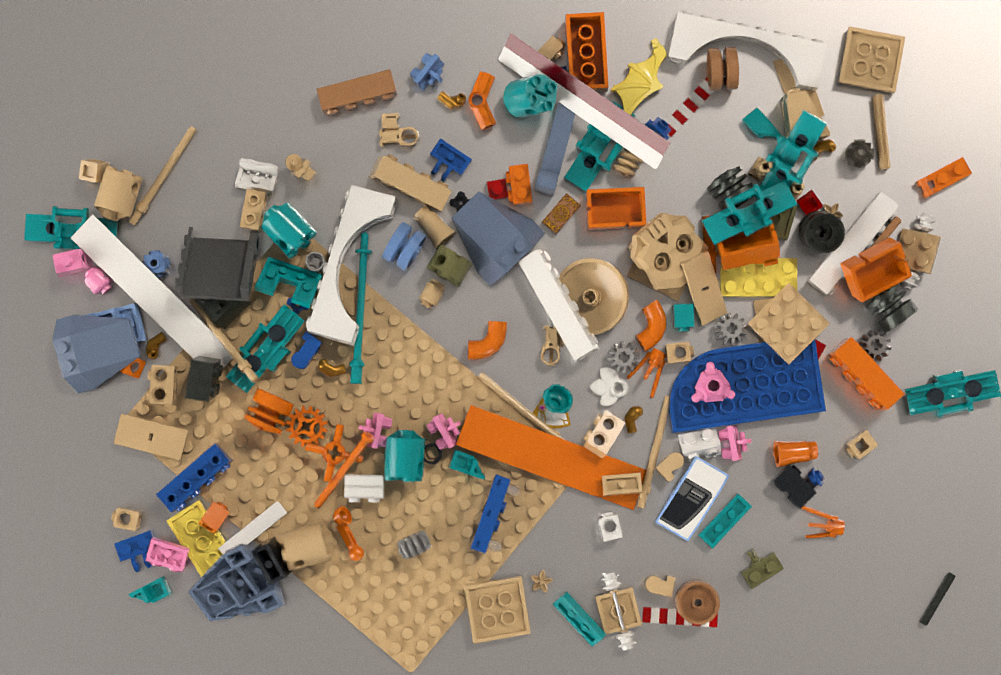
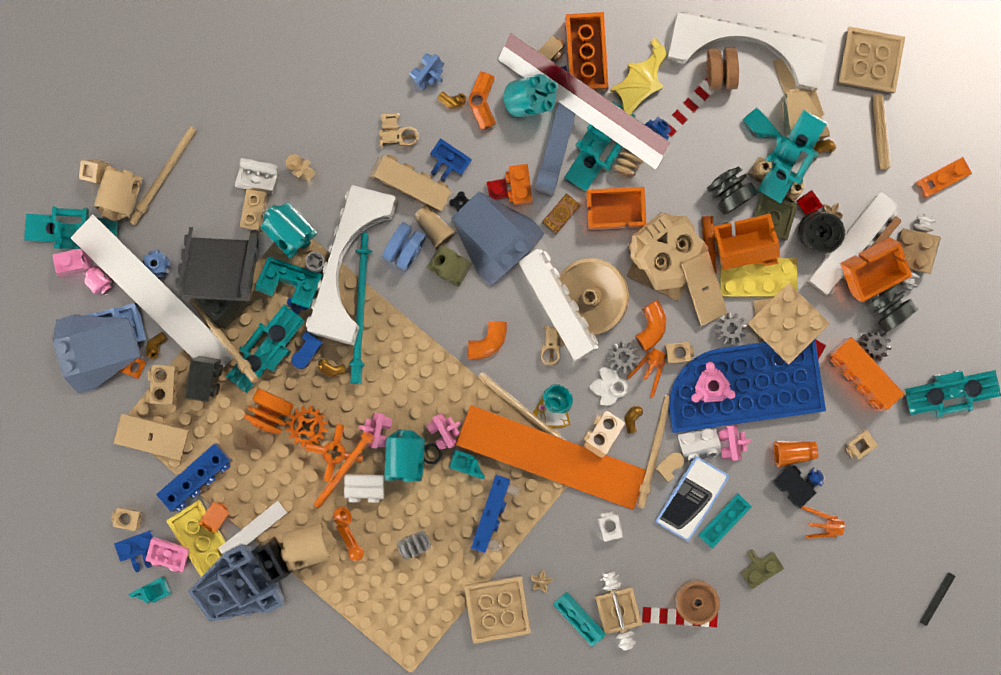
medium nougat brick [317,69,397,115] -> none
tan brick [419,279,445,309] -> none
tan plate [601,473,642,496] -> none
tan leg [645,575,675,597] -> none
teal brick [672,304,694,332] -> none
teal piece [702,181,797,245] -> none
clear smoke brick [845,139,874,168] -> none

